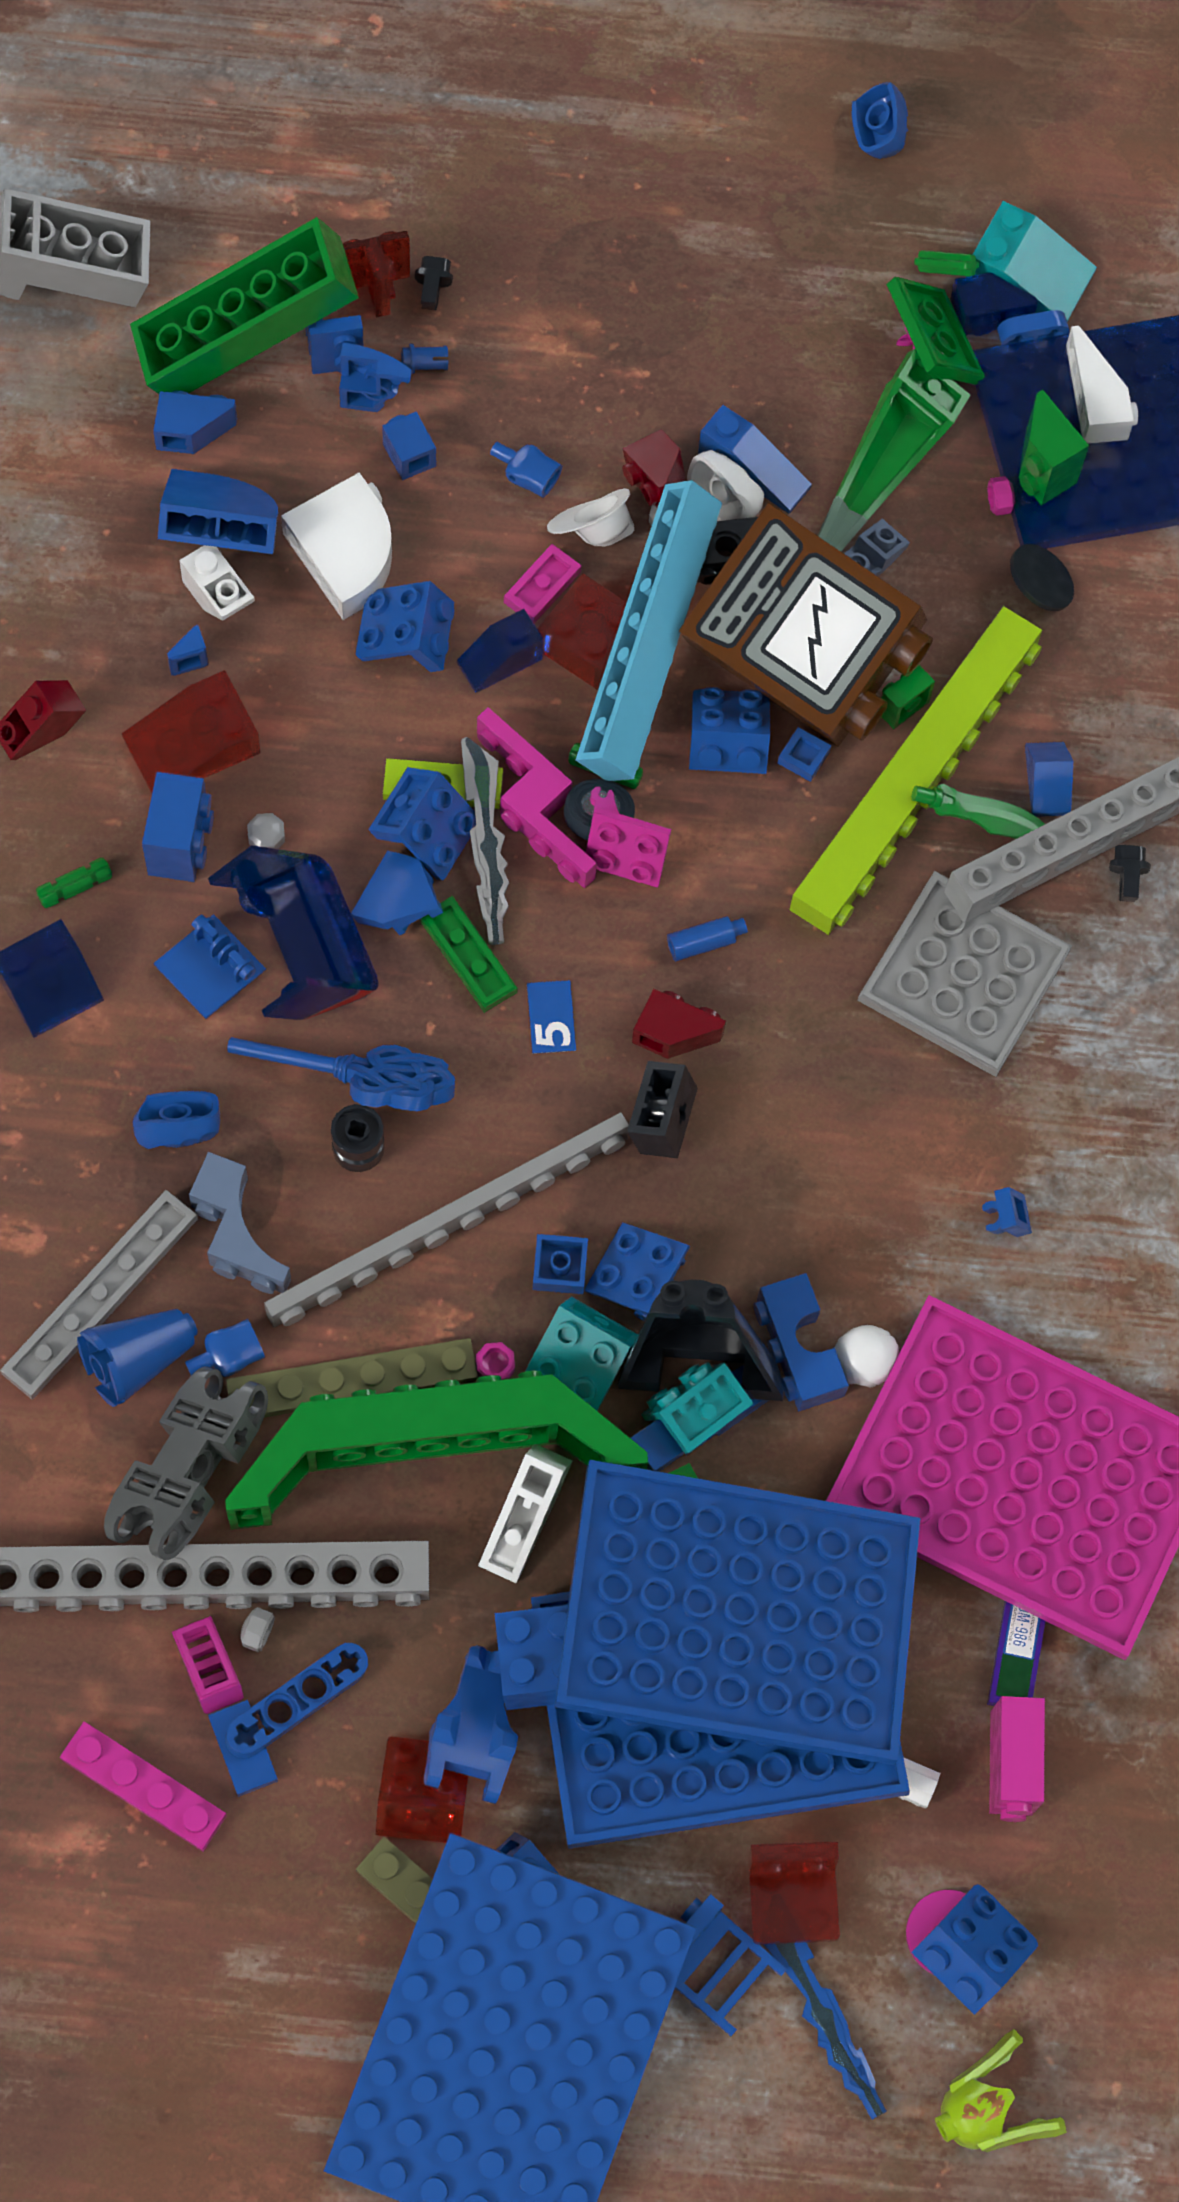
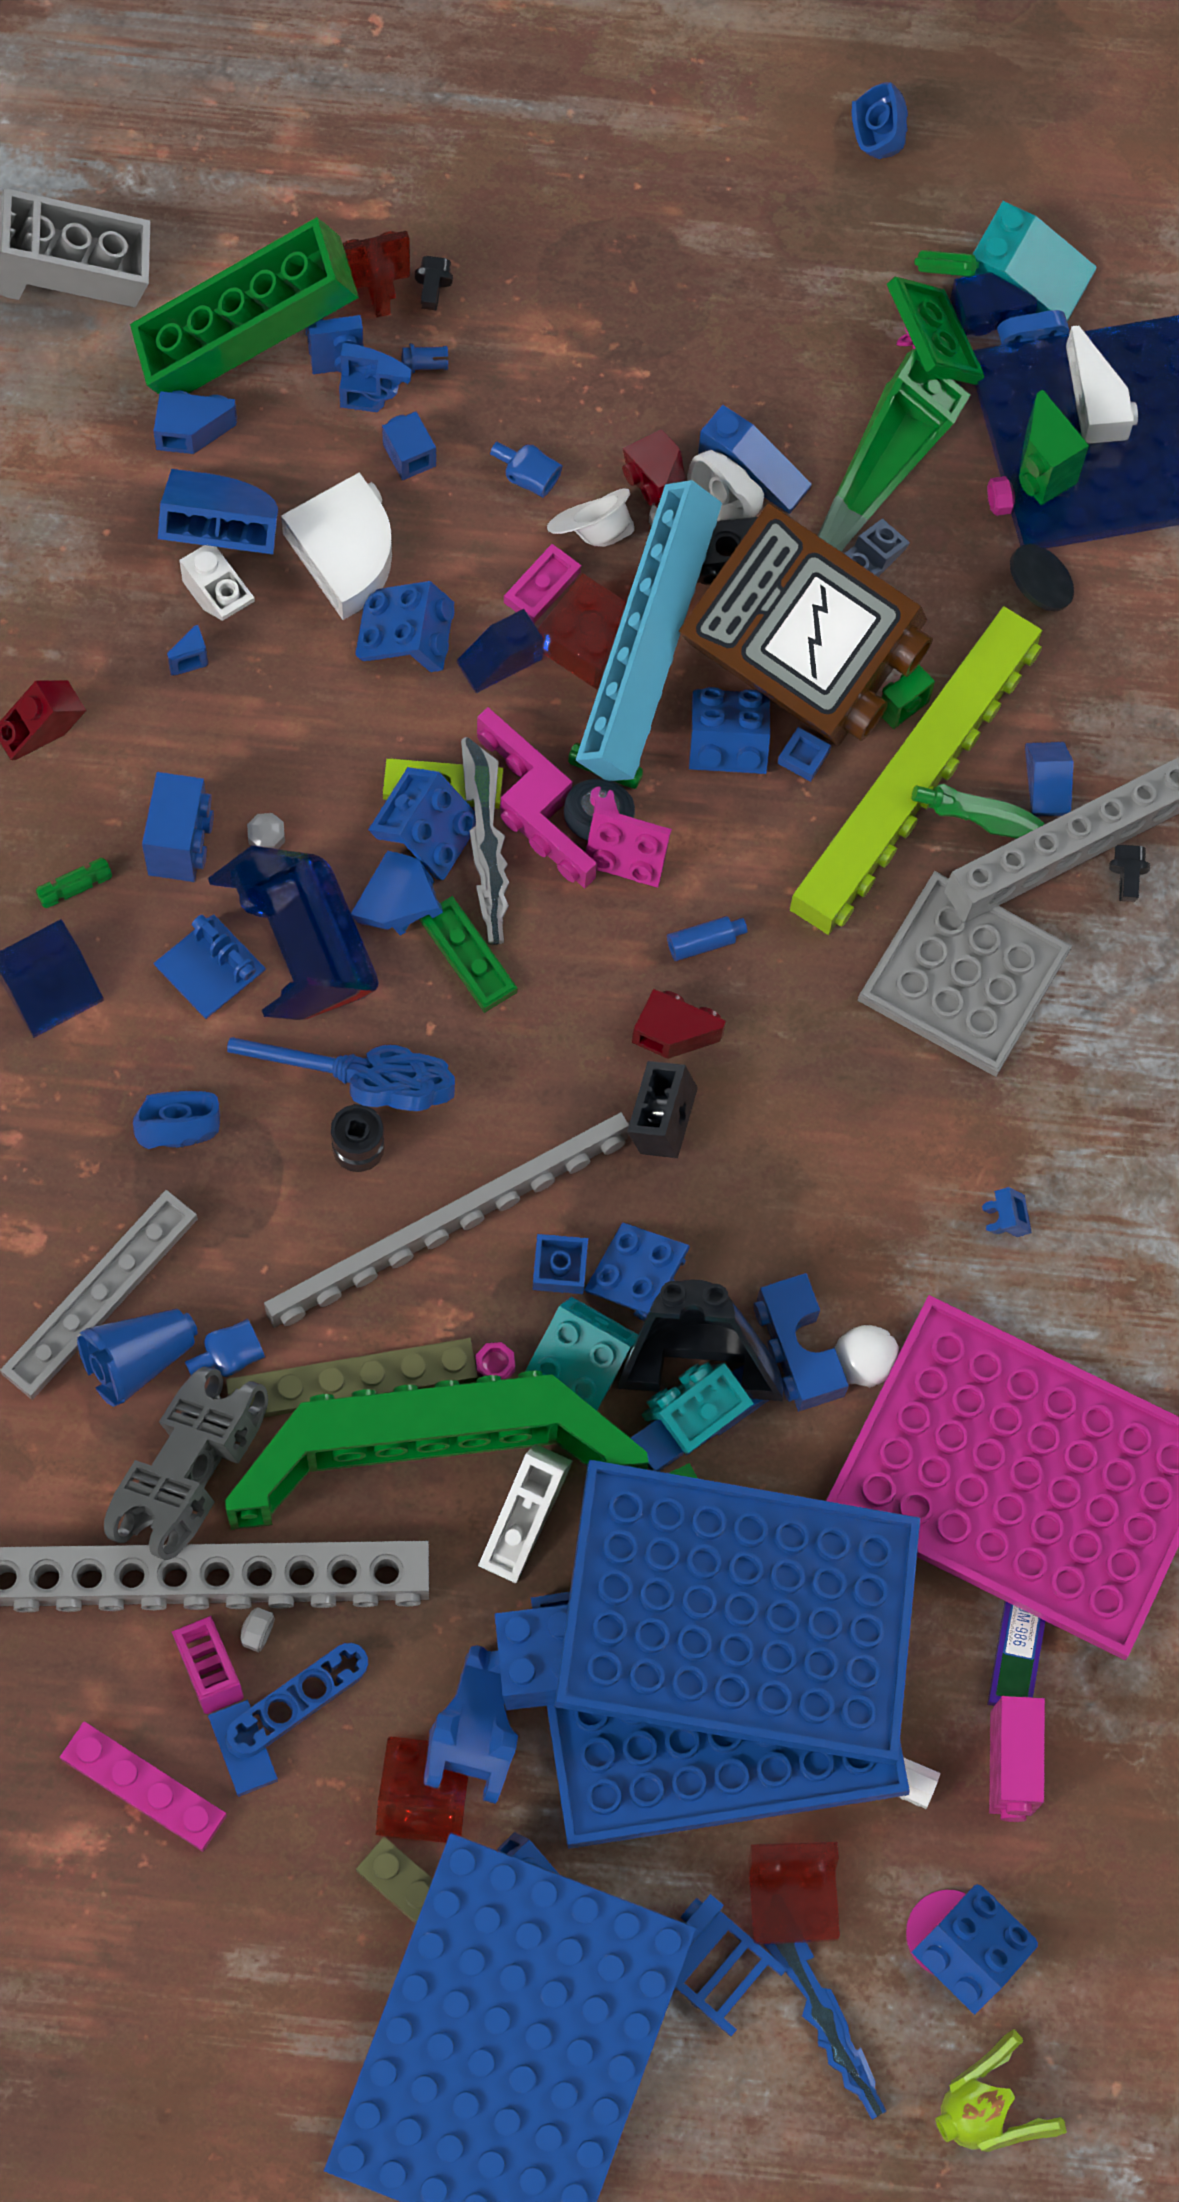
clear red slope [121,670,261,794] -> none
sand blue arch [189,1152,291,1294] -> none
blue sticker [527,980,576,1054] -> none

